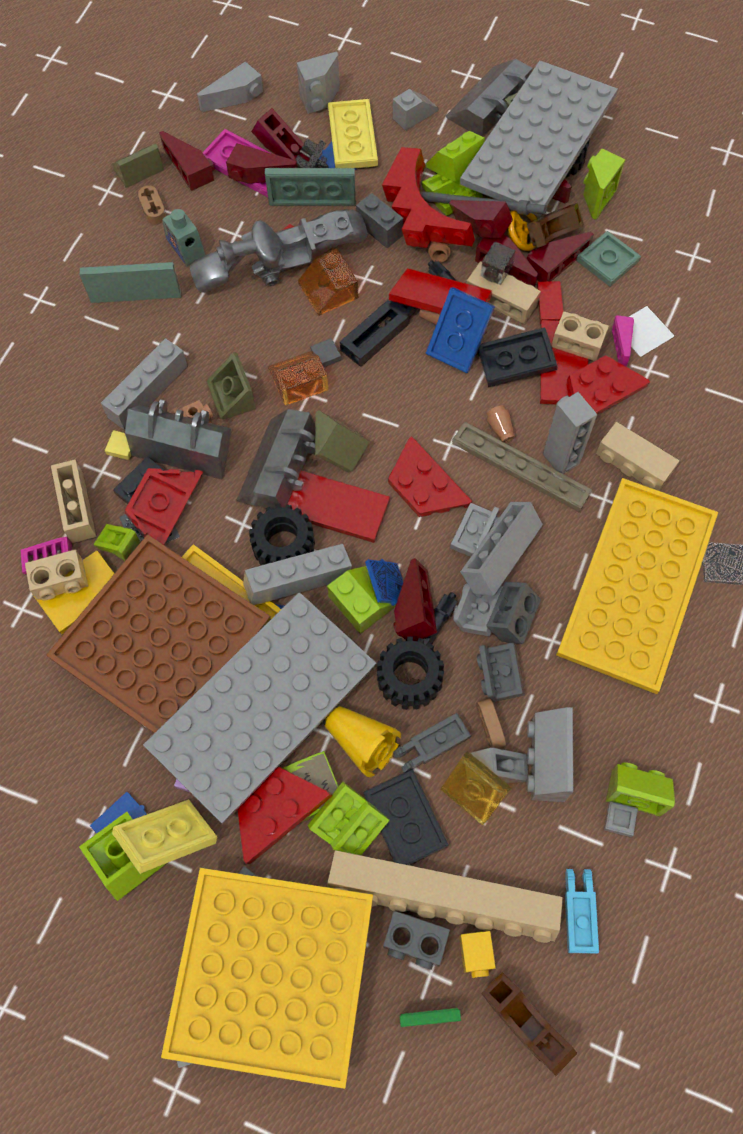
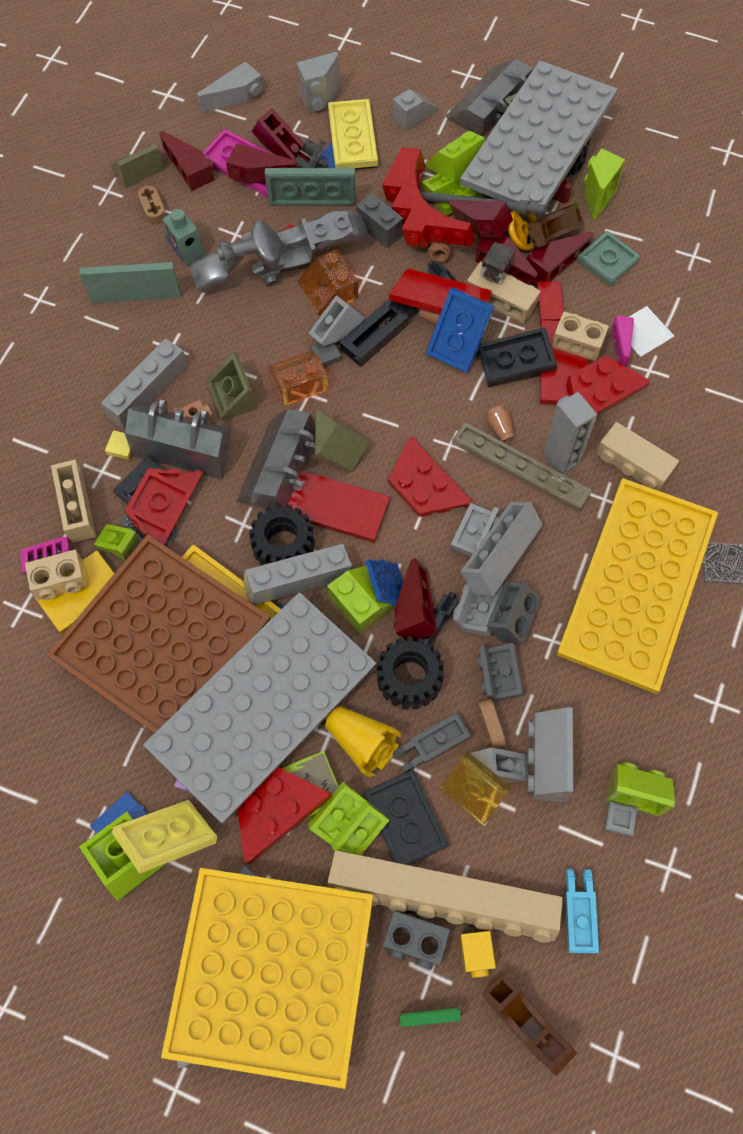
none -> light grey slope [309,295,365,346]

